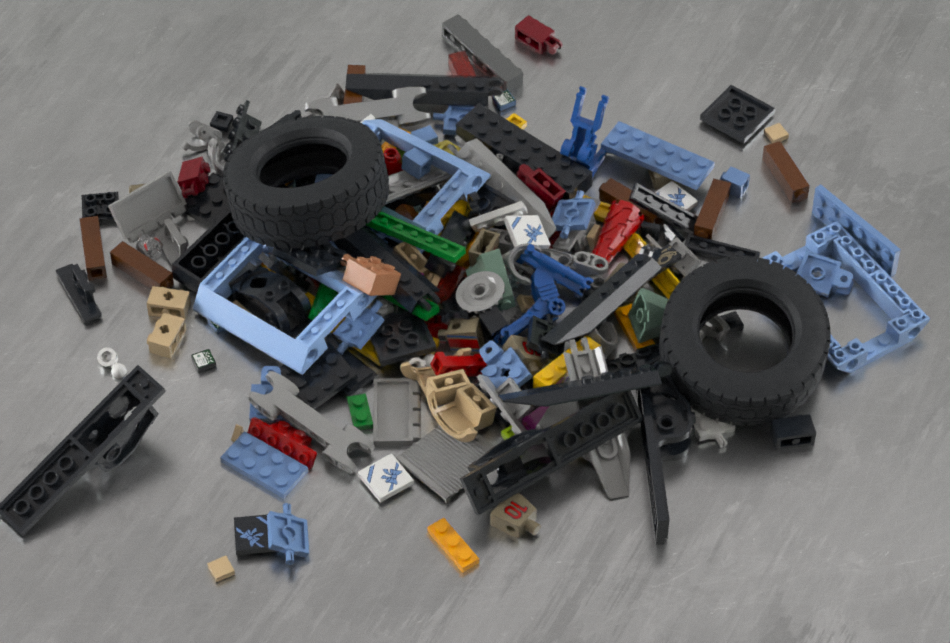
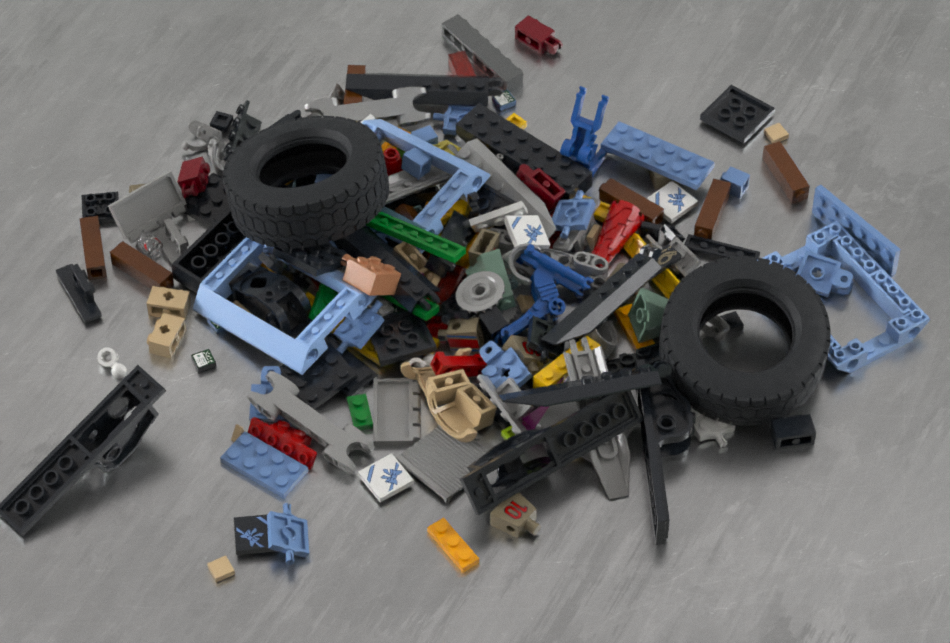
black tile [628,183,698,234] -> none

